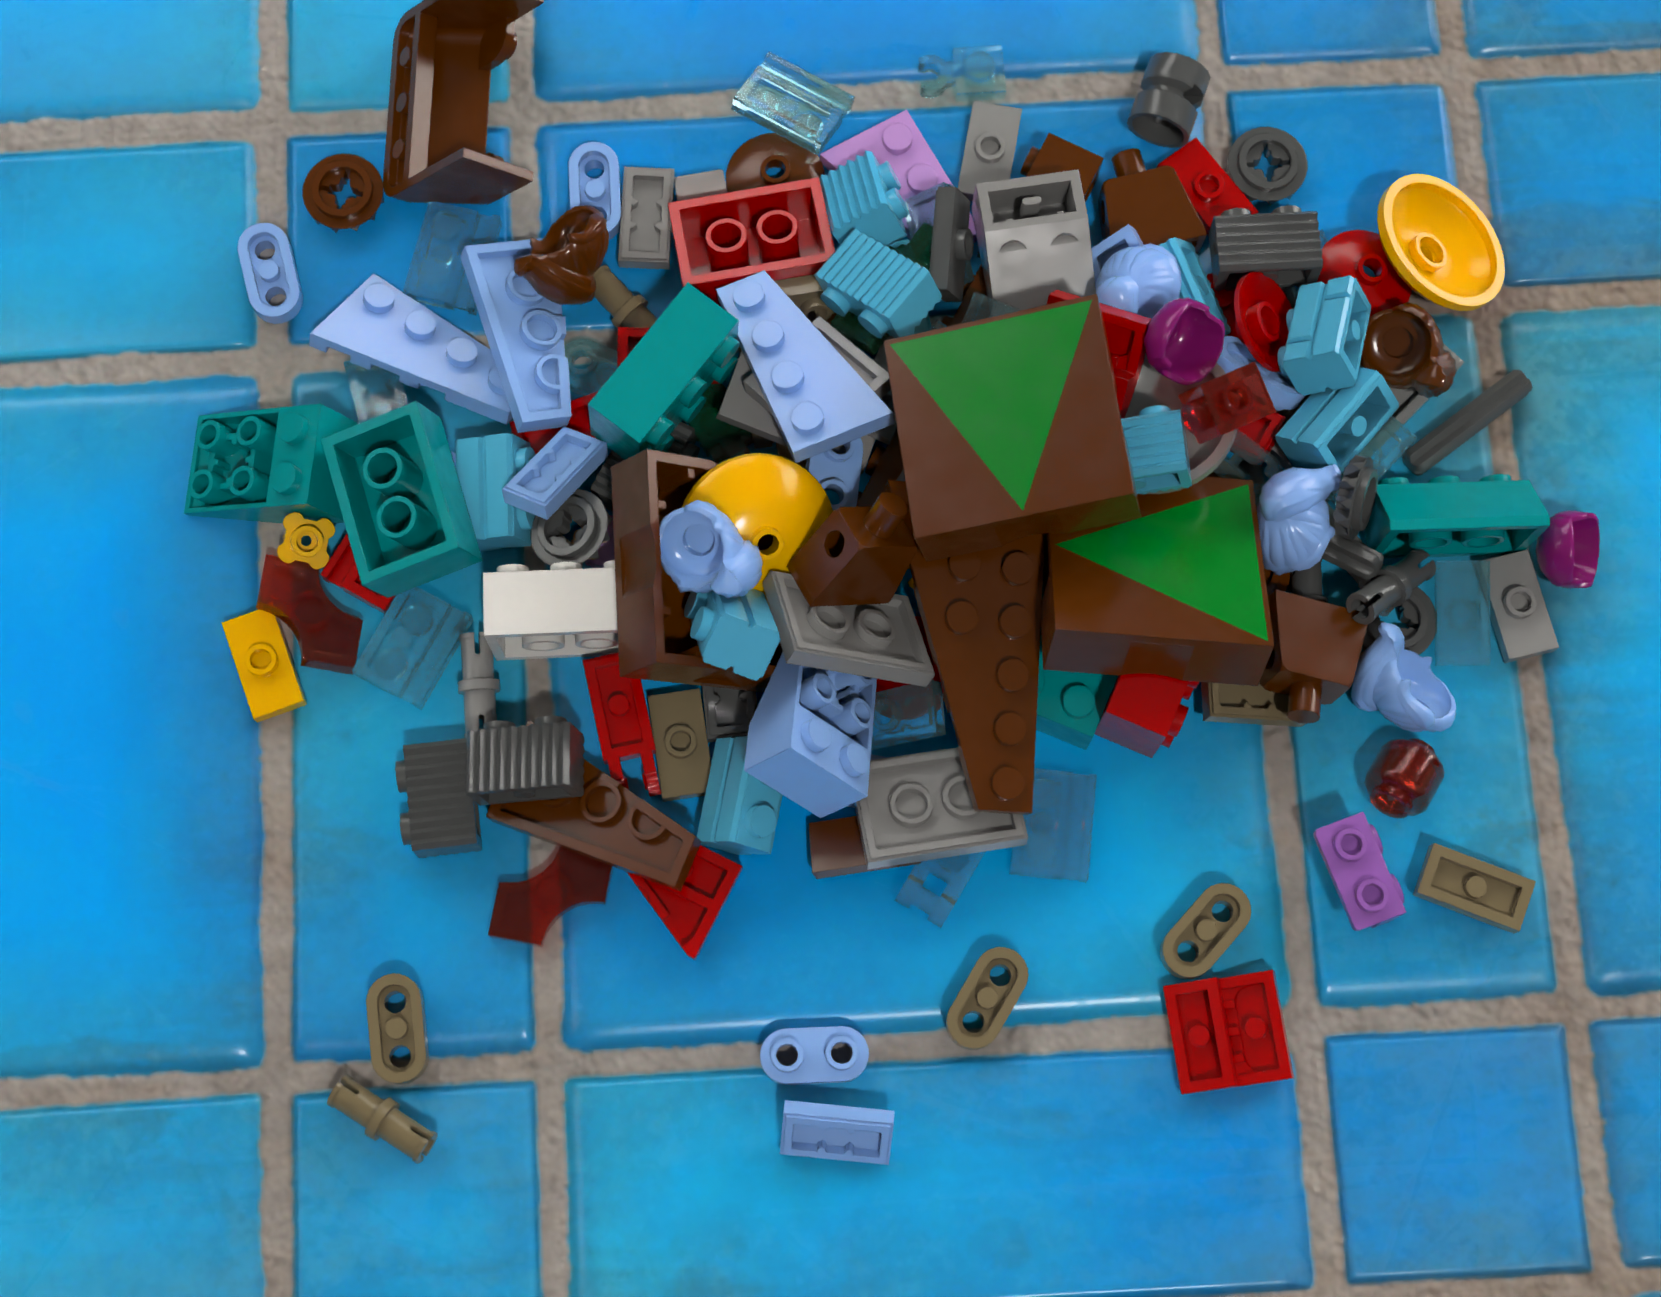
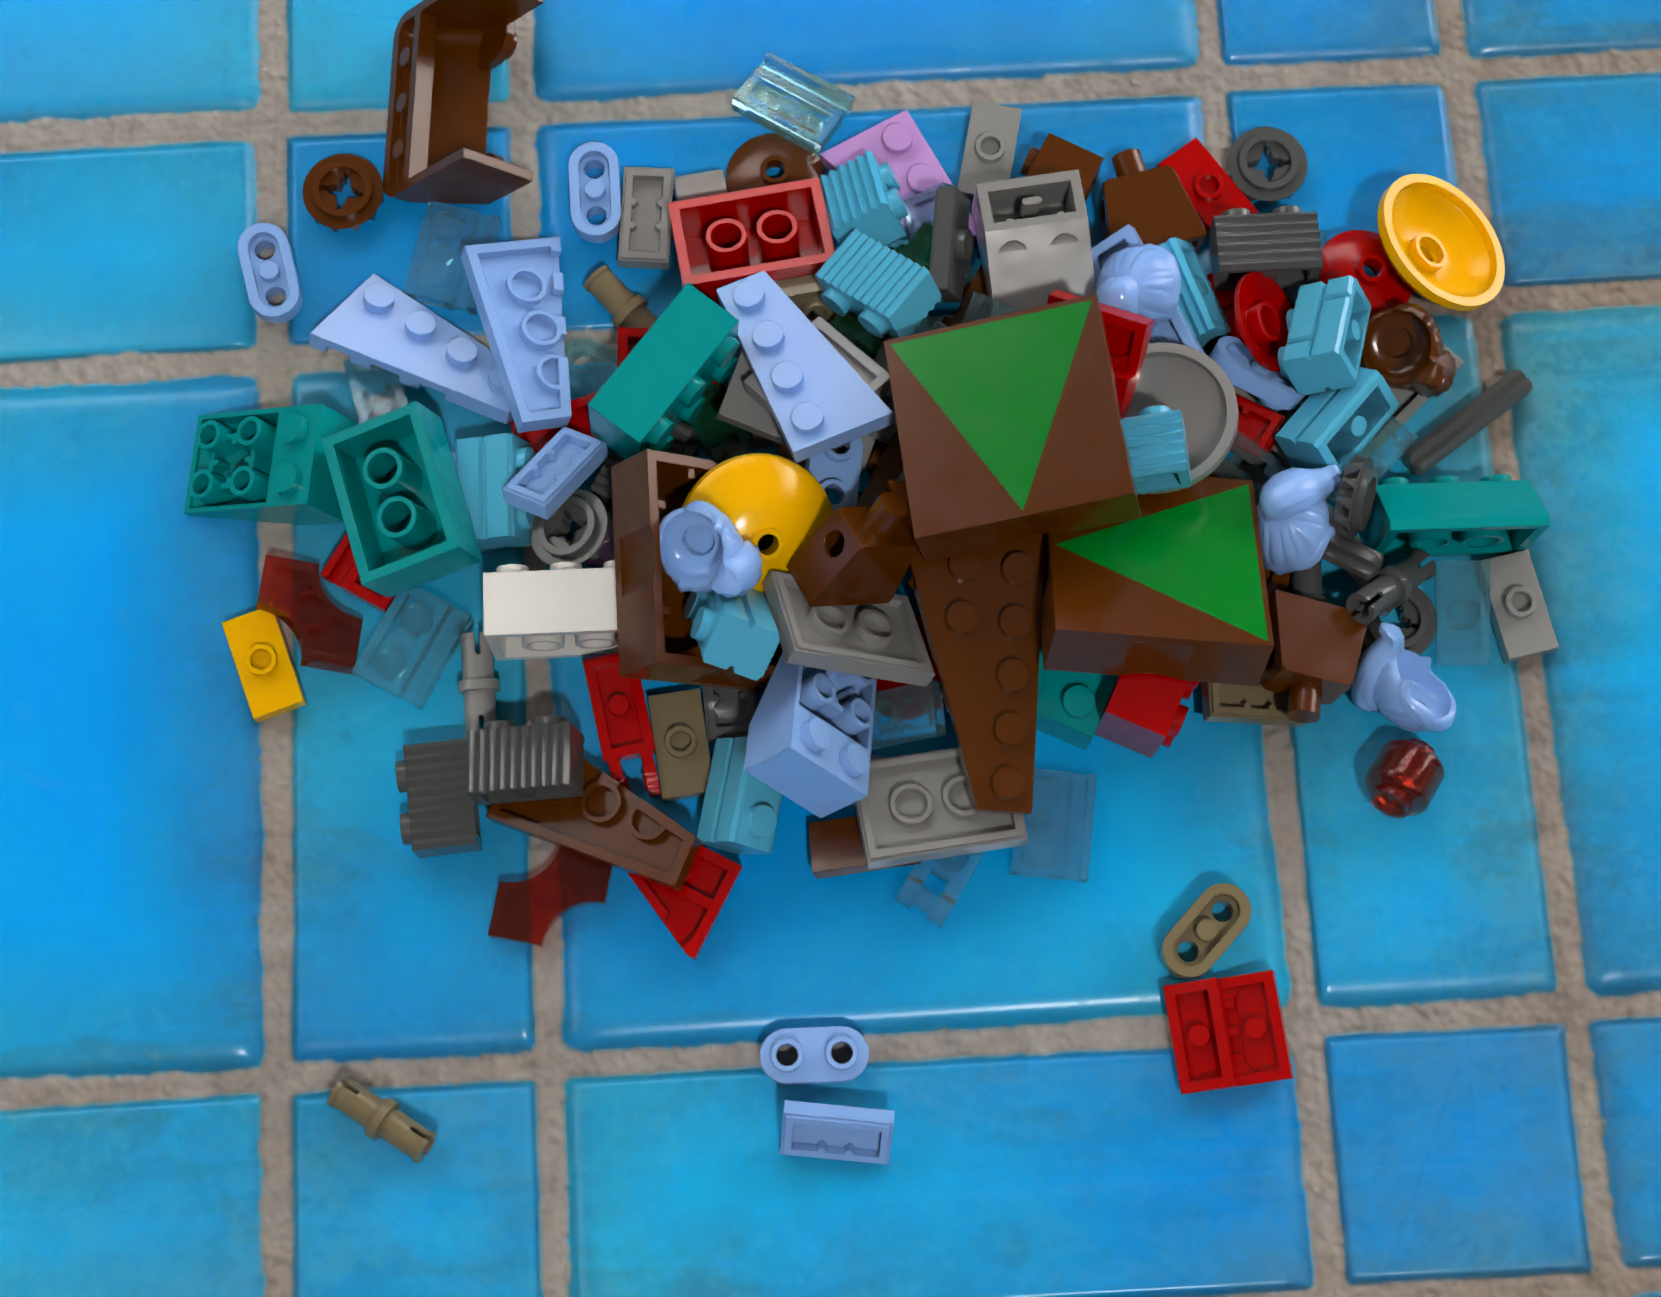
yellow plate [277,512,335,569] -> none
dark tan plate [366,973,429,1085] -> none
reddish brown hair [514,205,609,305] -> none
clear light blue plate [918,45,1006,102] -> none
dark tan plate [946,947,1028,1050] -> none
dark grey wheel [1127,52,1211,148] -> none
magenta hair [1144,297,1225,386] -> none
clear red brick [1178,361,1276,445] -> none
medium lavender bracket [1313,812,1406,931] -> none
dark tan plate [1413,843,1536,934] -> none
magenta hair [1536,510,1600,589] -> none

